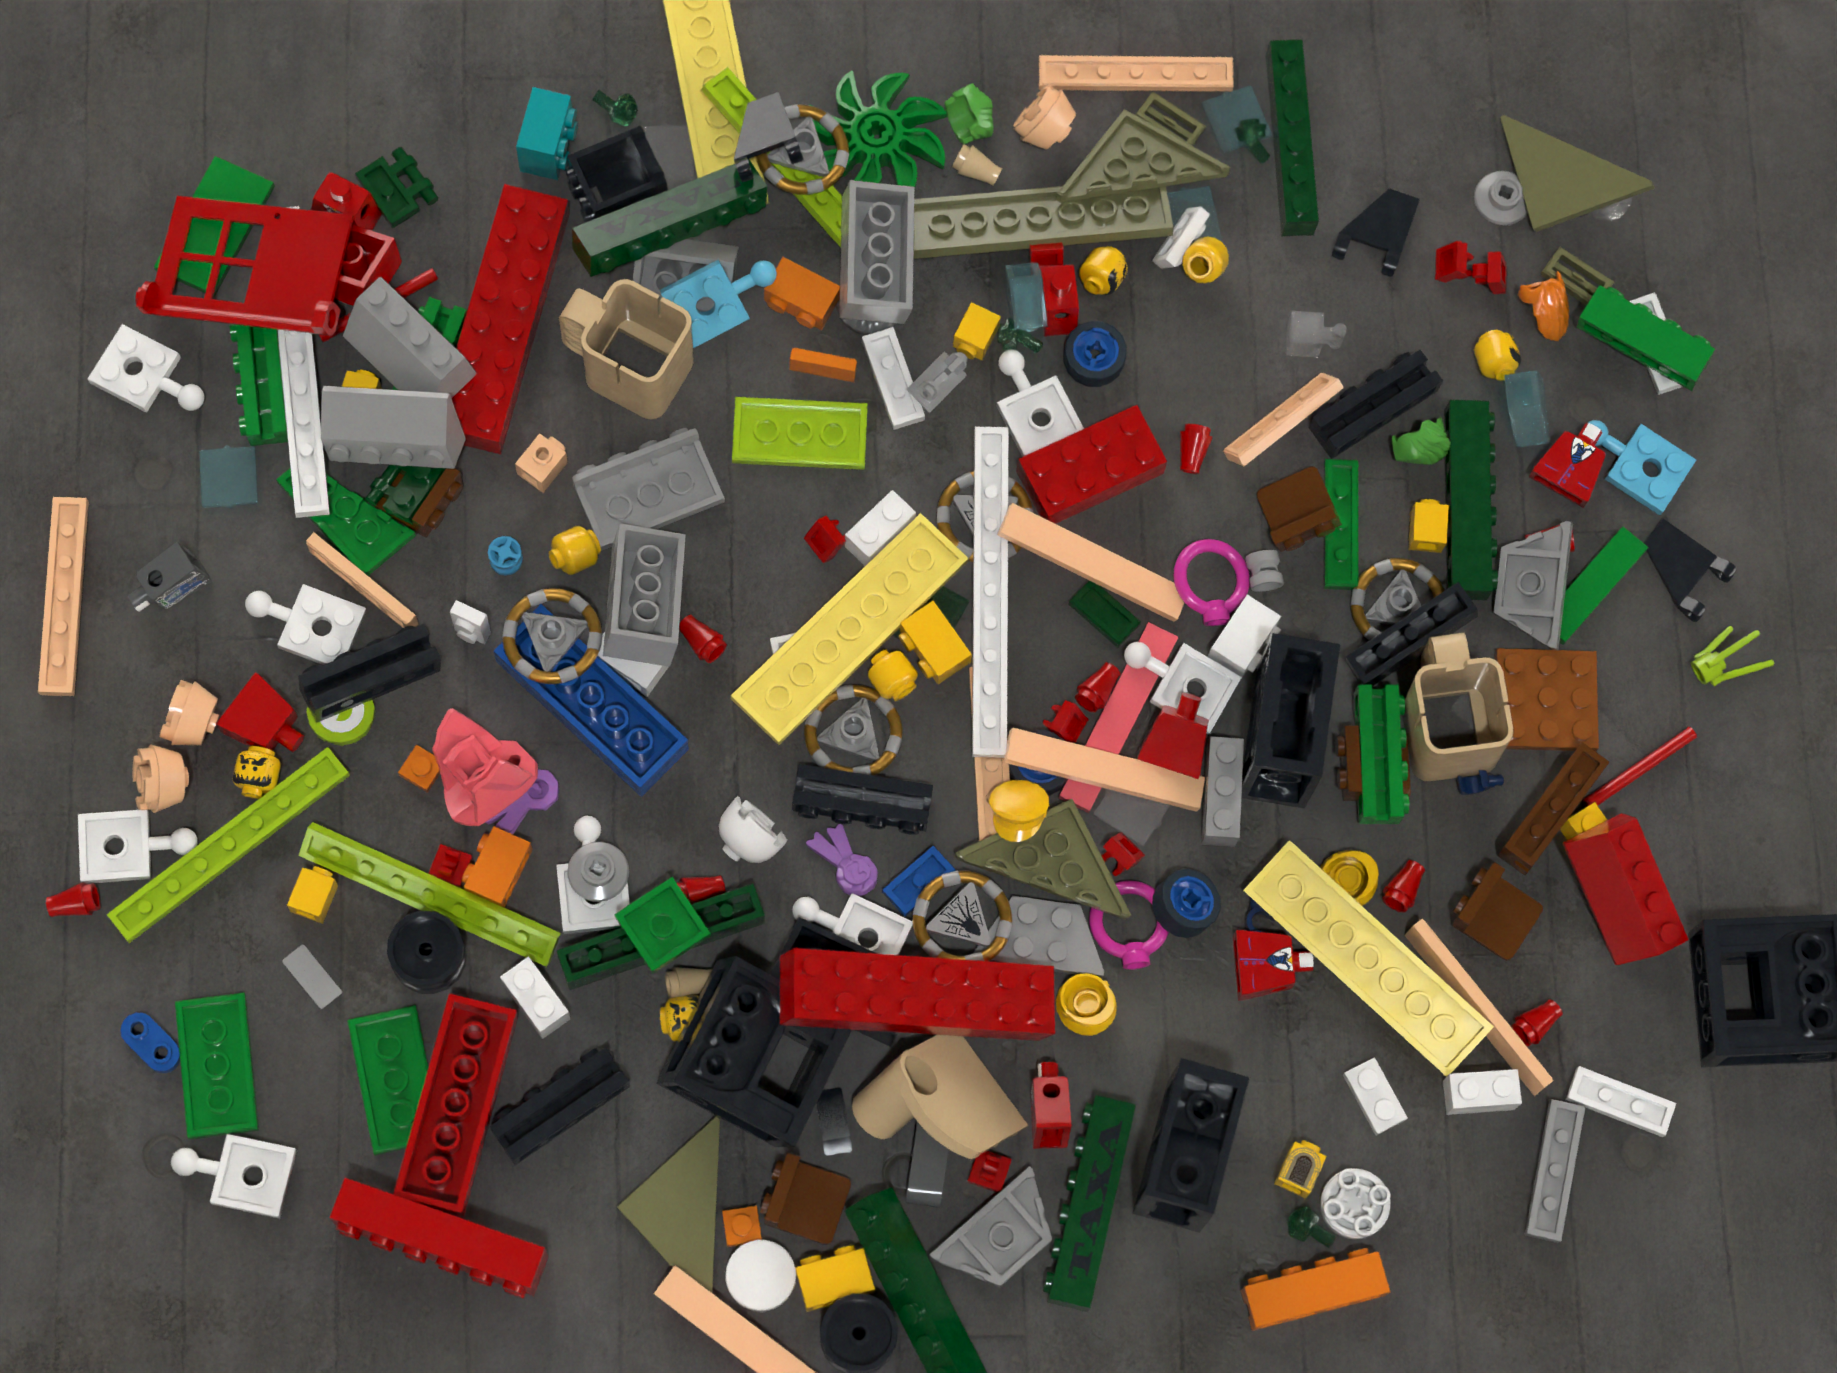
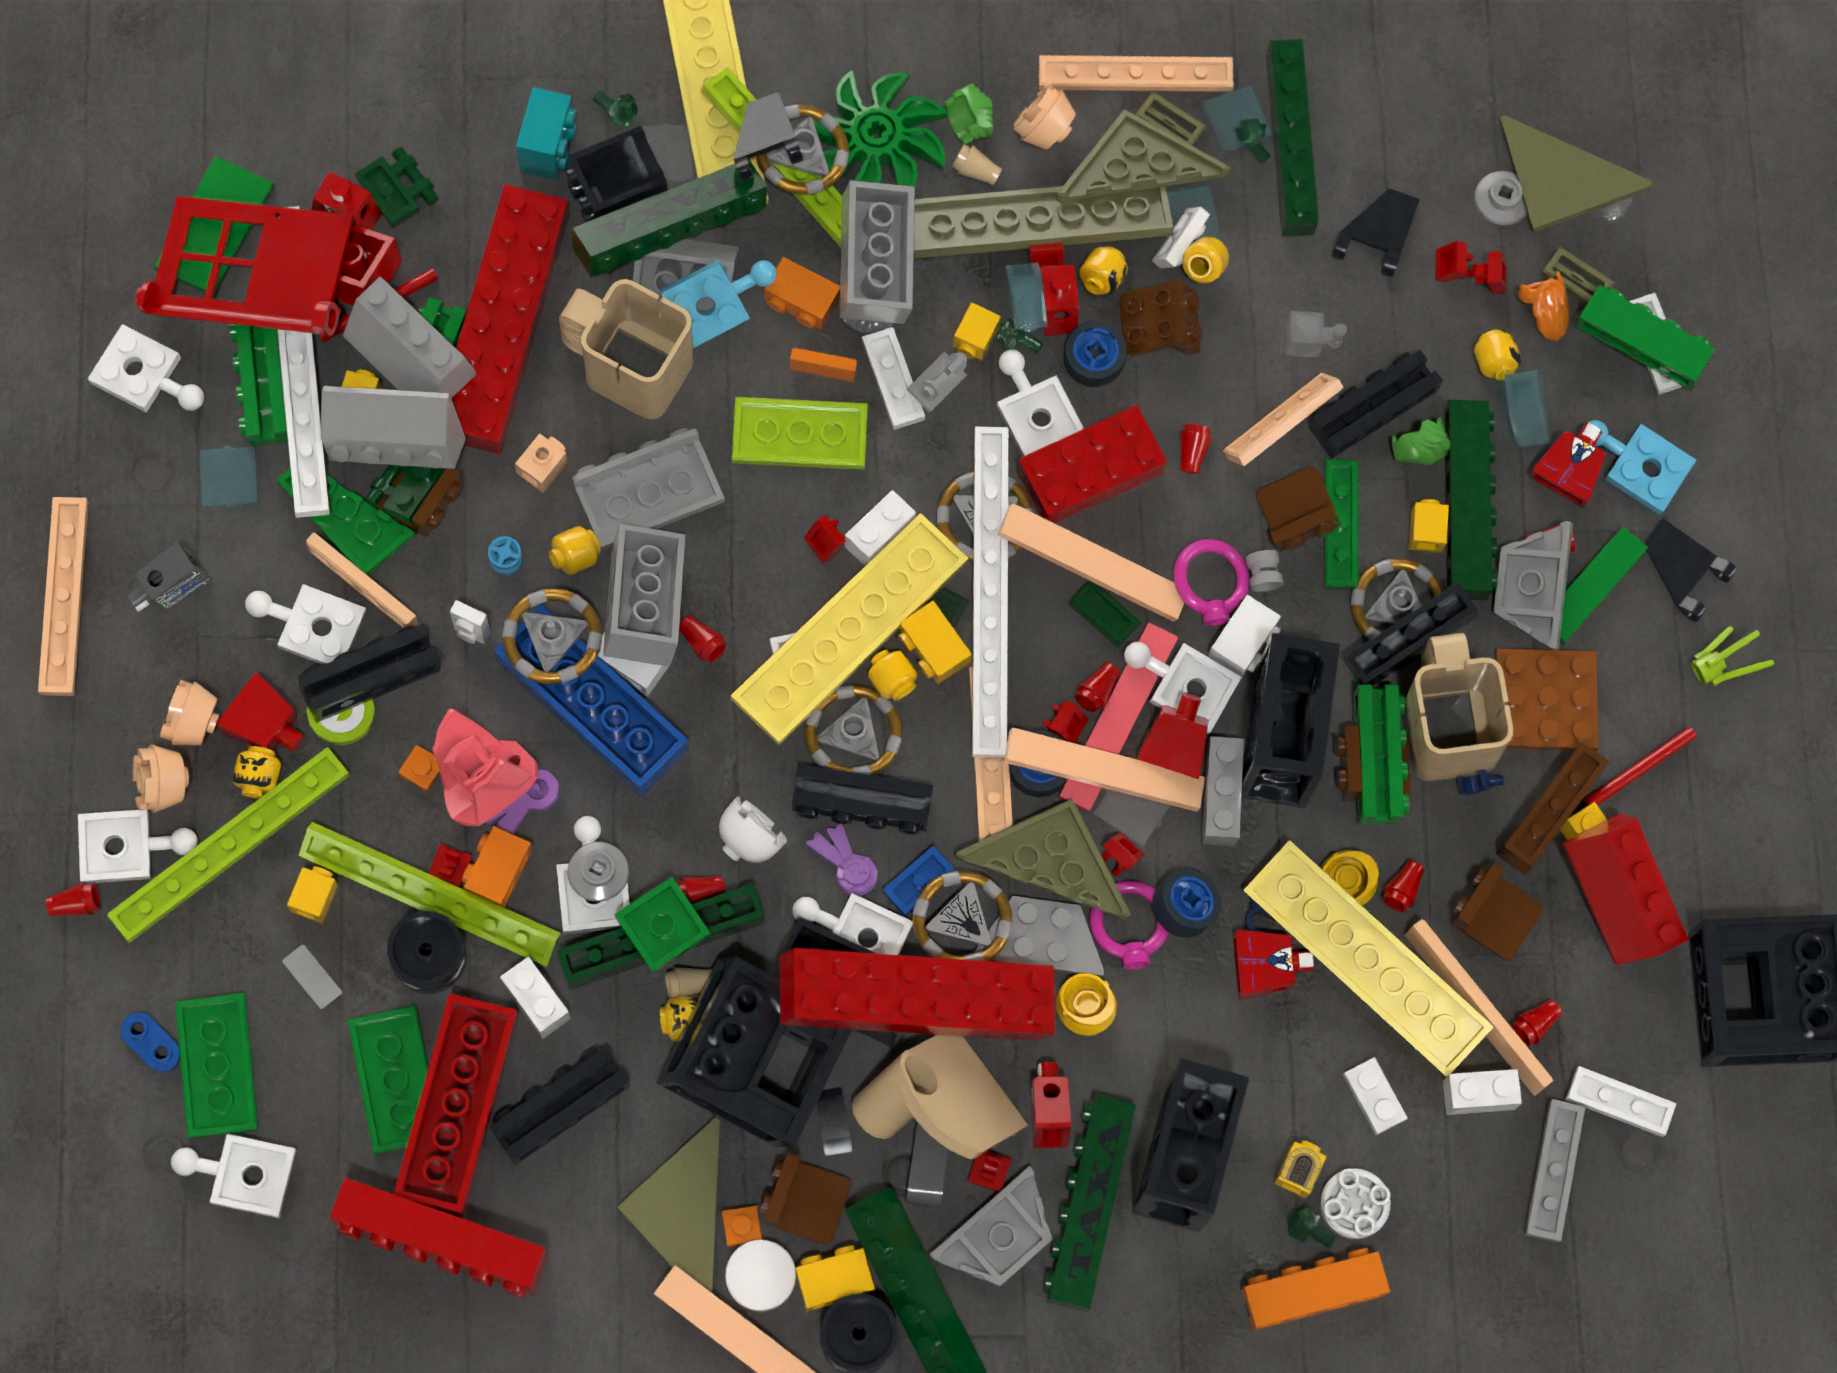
yellow piece [989,780,1049,842] -> none
none -> reddish brown bracket [1120,280,1202,357]

